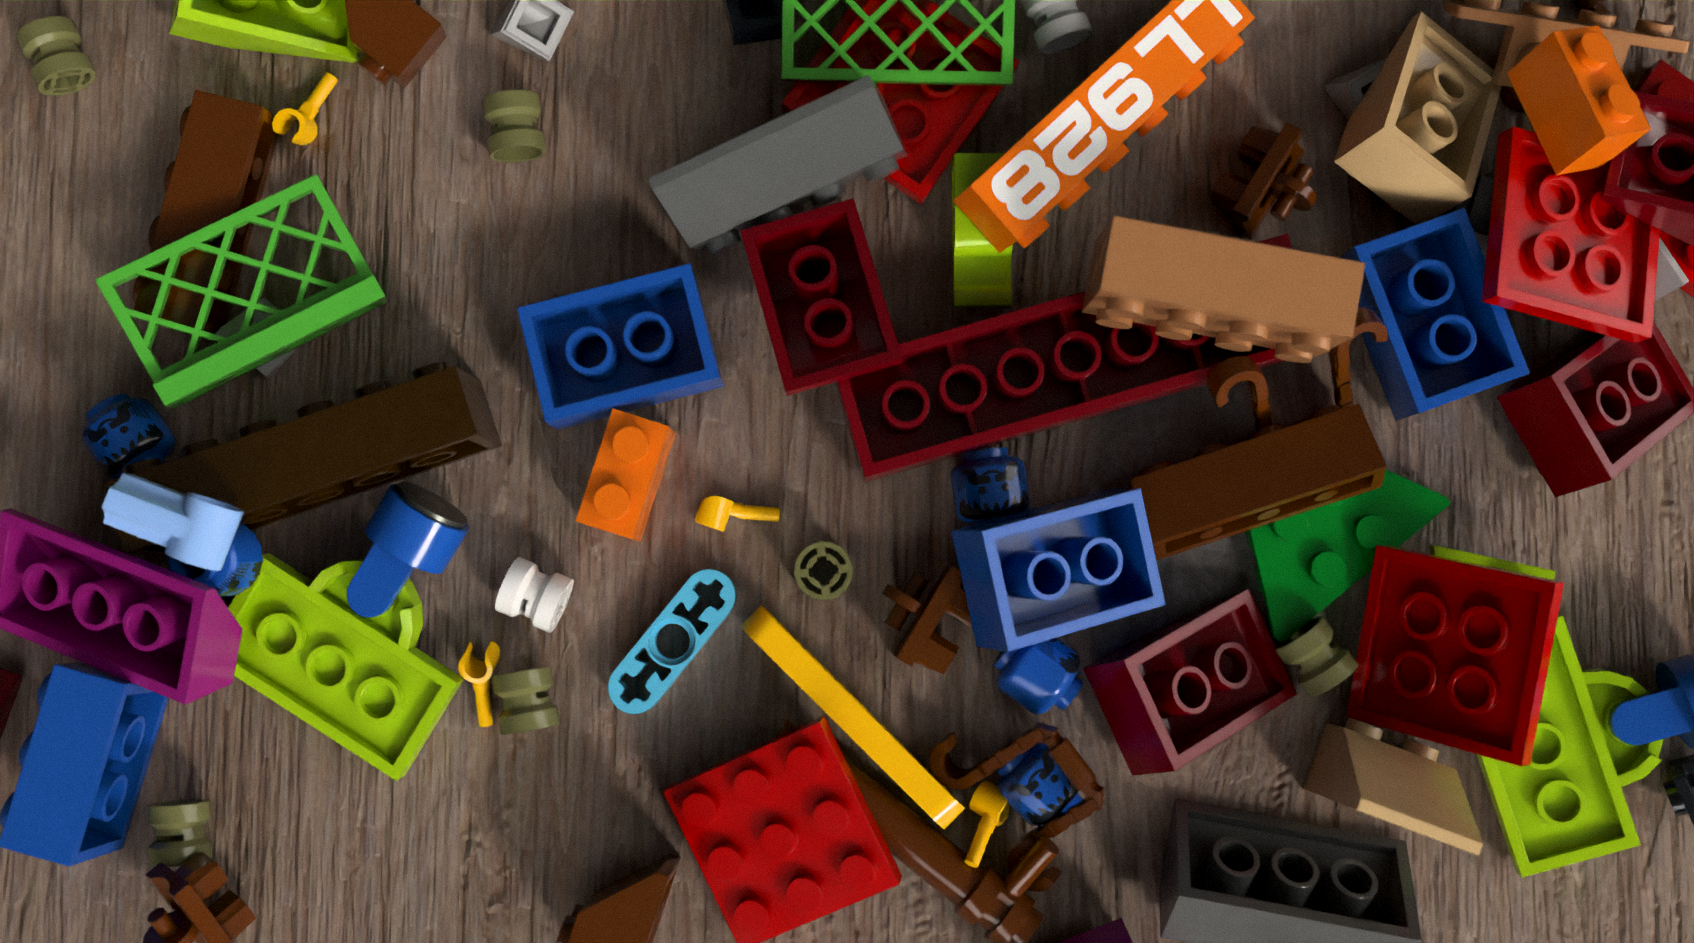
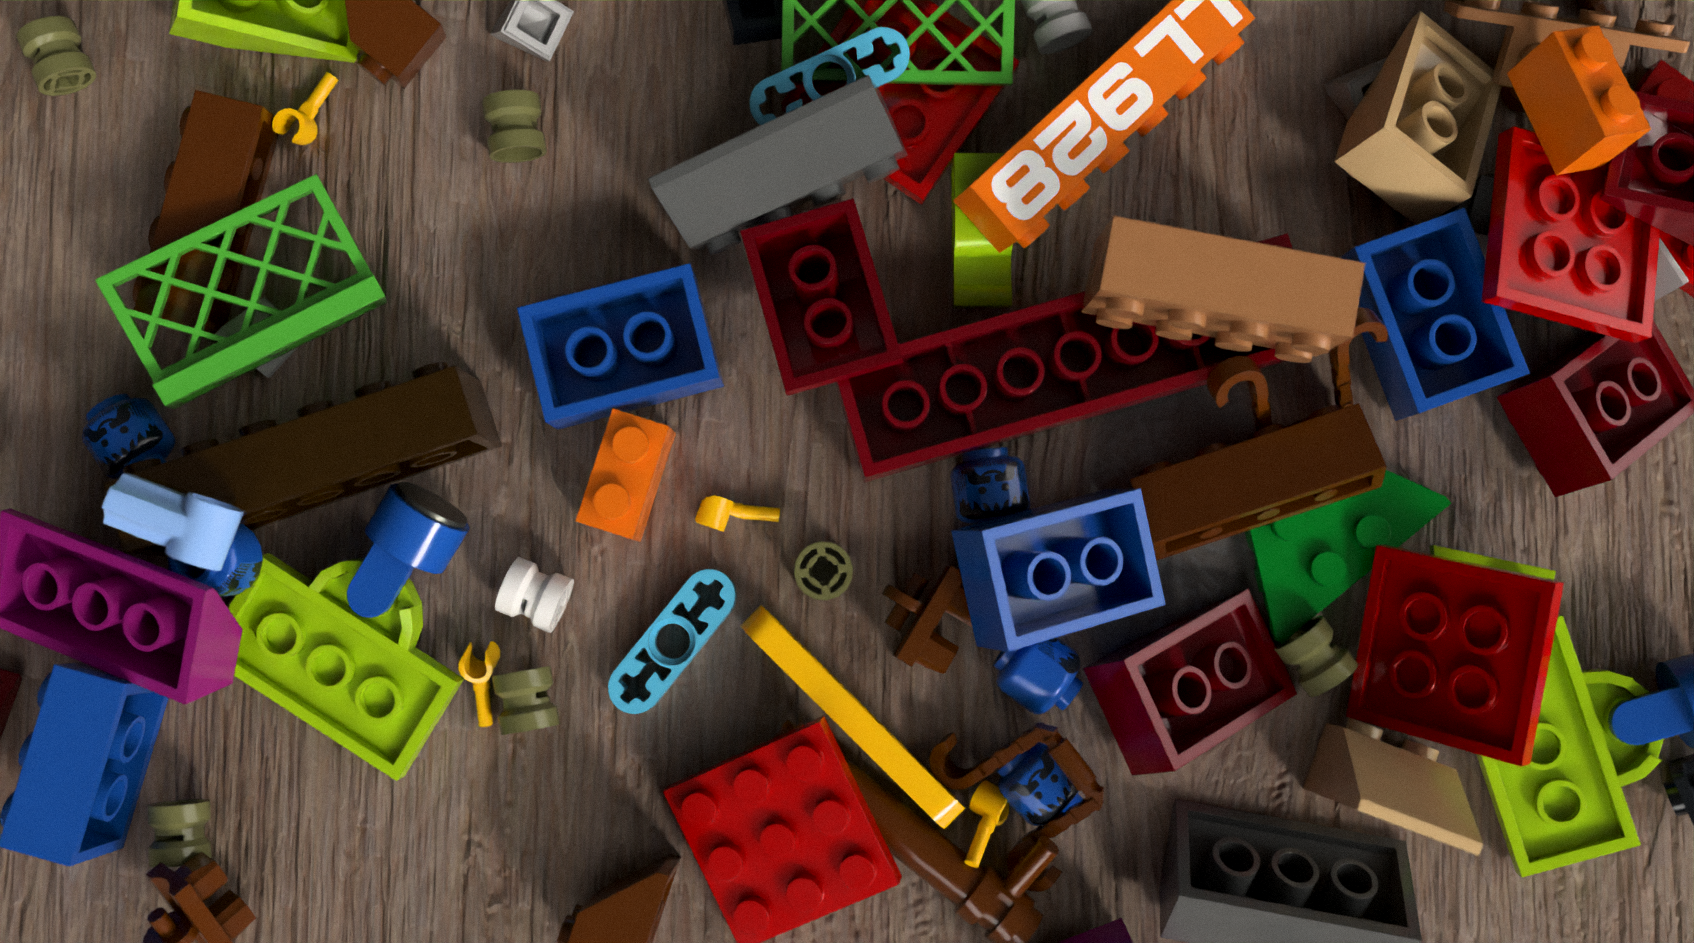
reddish brown hips [1211,123,1318,239] -> none
none -> medium azure beam [749,27,910,125]

